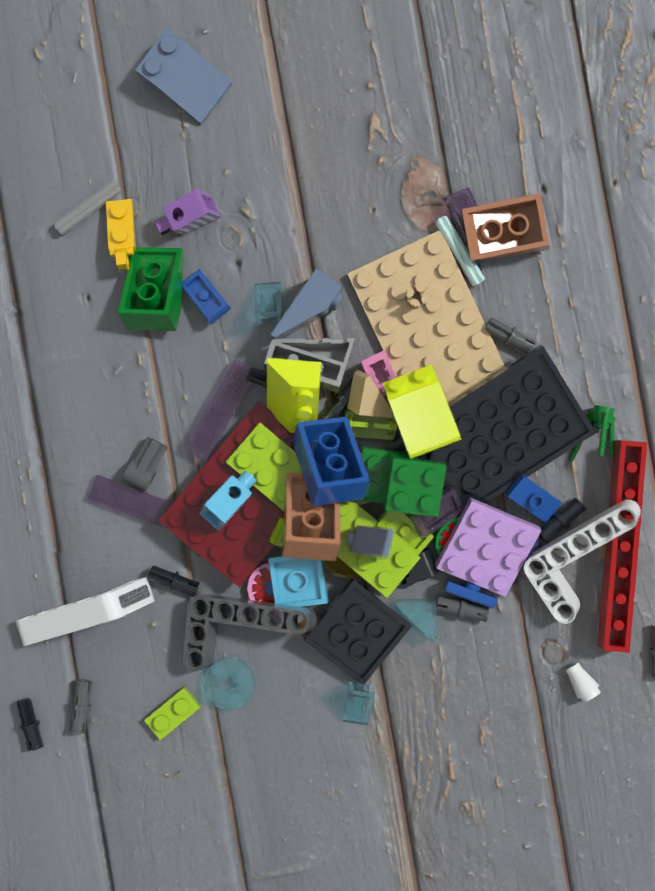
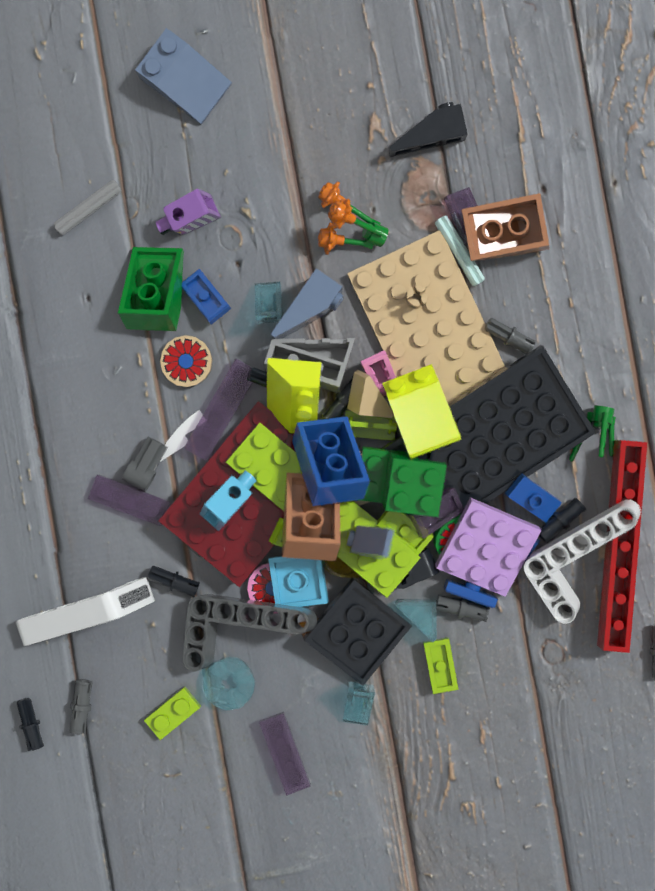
yellow hinge [106,199,136,271] -> none
white cone [565,662,601,703] -> none
none -> tile [160,335,213,387]
none -> white sticker [160,410,206,462]
none -> clear purple plate [259,712,311,796]
none -> orange plant [318,181,389,255]
none -> black slope [389,102,468,157]
none -> lime plate [423,637,459,694]

